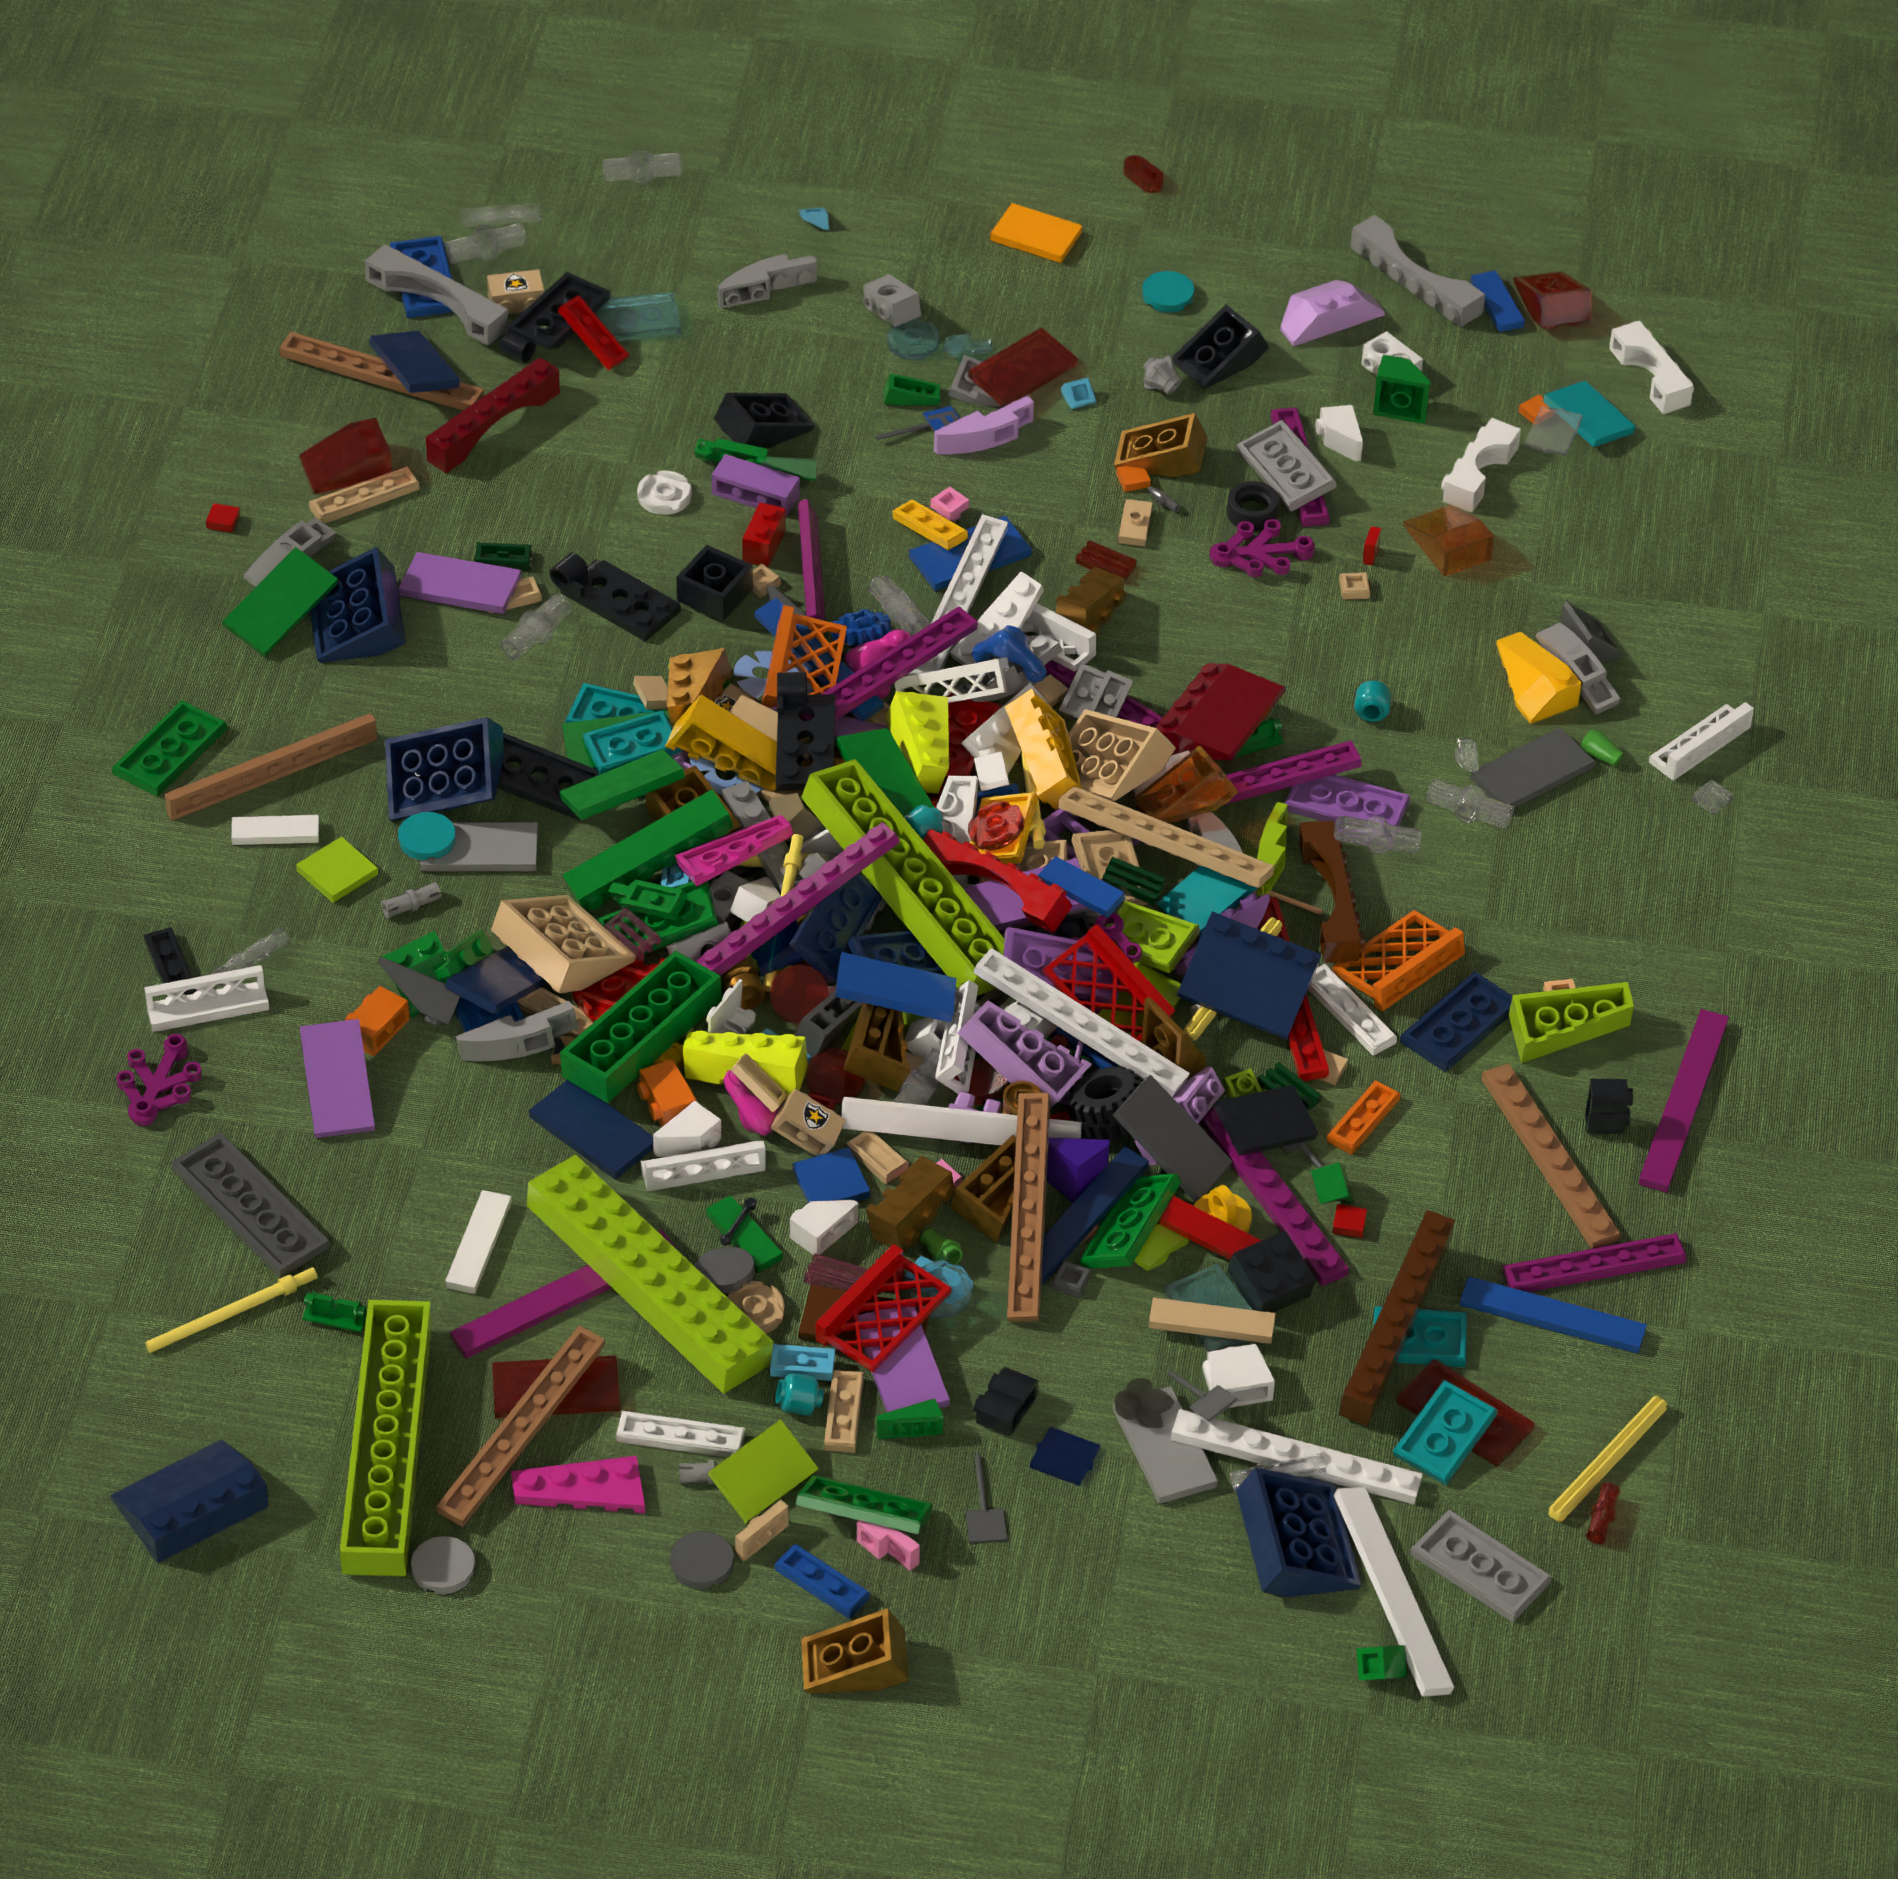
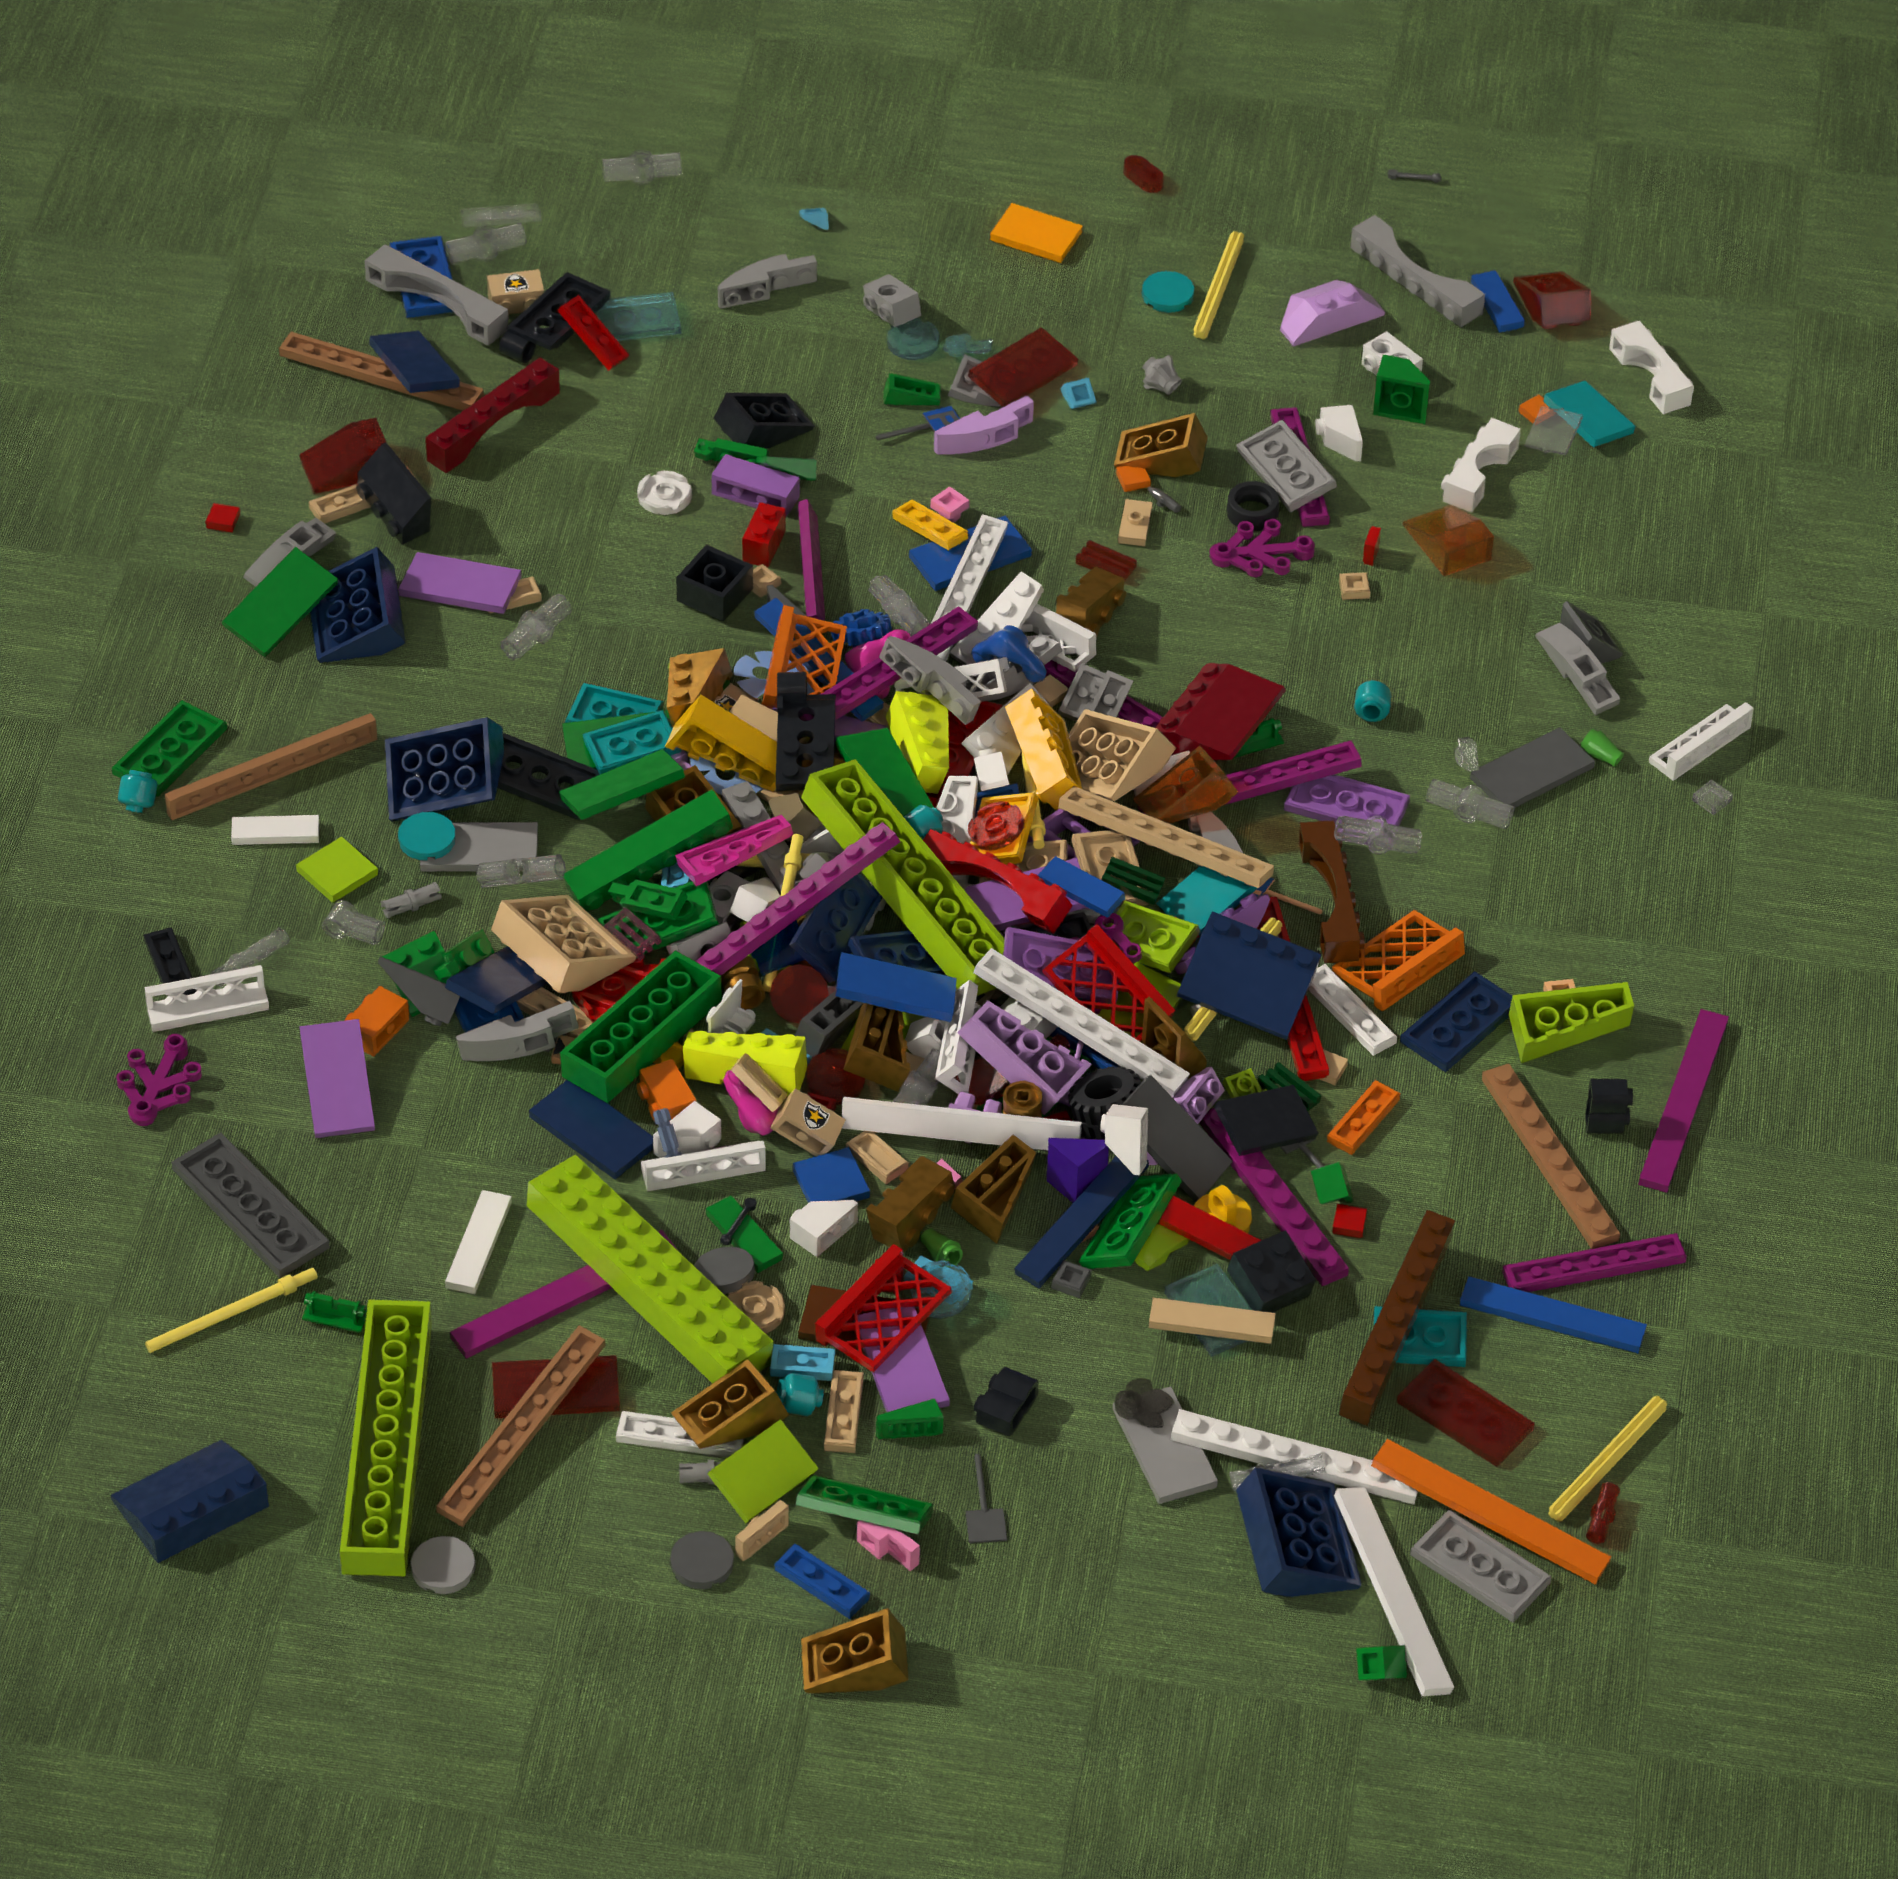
dark green tile [474,542,532,571] -> none
dark pink wing [511,1456,645,1513] -> none
black hinge [549,553,681,642] -> none
tan tile [633,676,668,710] -> none
clear pink tile [804,1253,868,1291] -> none
medium nougat plate [1007,1093,1050,1322] -> none
clear blue piece [1029,1426,1100,1486] -> none
dark grey piece [1168,1370,1238,1422] -> none
black slope [1173,304,1270,389] -> none
white torso [1202,1344,1275,1408] -> none
lime slope [1256,801,1288,896] -> none
teal tile [1393,1380,1497,1485] -> none
yellow wedge [1496,631,1581,724] -> none
none -> teal head [118,770,157,813]
none -> clear piece [322,900,385,945]
none -> black slope [356,442,431,545]
none -> clear piece [477,854,566,888]
none -> sand blue axle [653,1108,682,1158]
none -> pearl gold slope [671,1359,789,1449]
none -> light grey slope [879,636,981,725]
none -> white slope [1101,1104,1148,1175]
none -> light yellow axle [1193,231,1244,340]
none -> orange tile [1371,1439,1611,1585]
none -> dark grey hinge [1388,169,1441,183]

